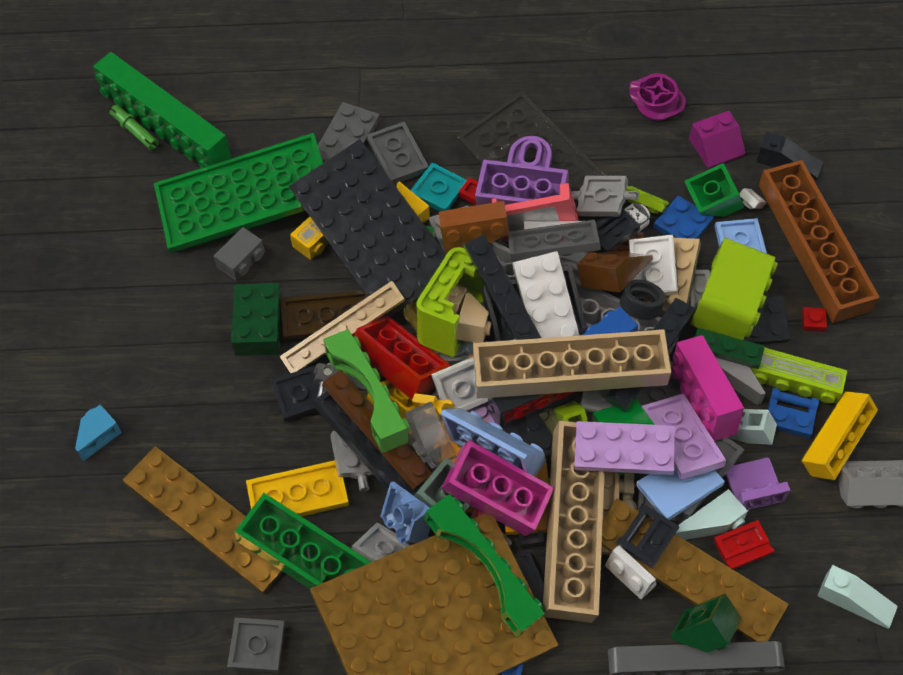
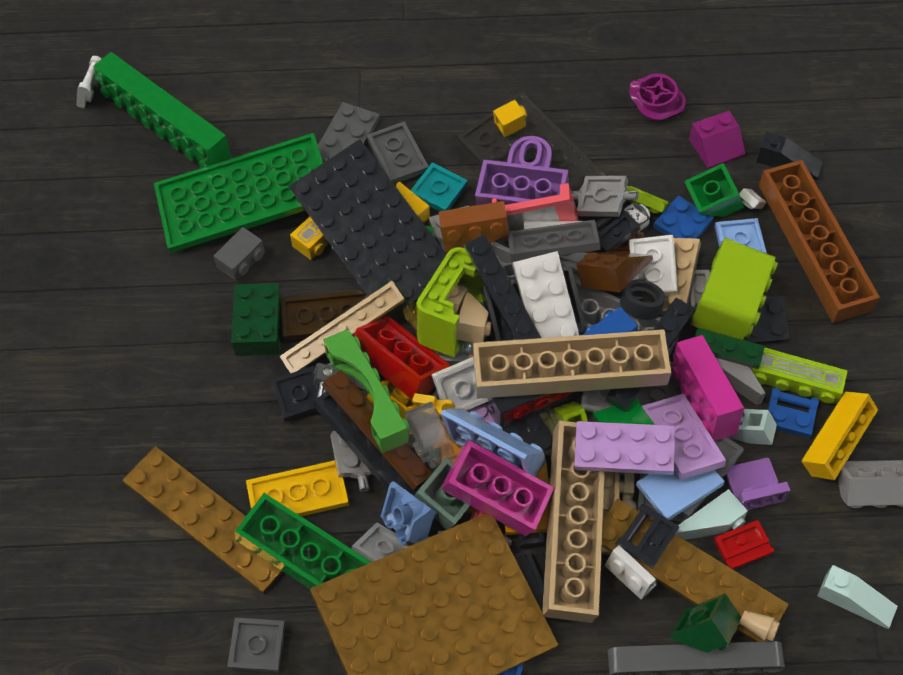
dark azure slope [75,405,121,461] -> none
bright green pin [110,105,159,151] -> none
green arch [423,494,545,637] -> none
red plate [458,177,478,205] -> none
red plate [802,307,827,332] -> none
none -> white plate [76,56,101,108]
none -> yellow brick [493,100,527,137]
none -> tan cone [739,610,780,641]

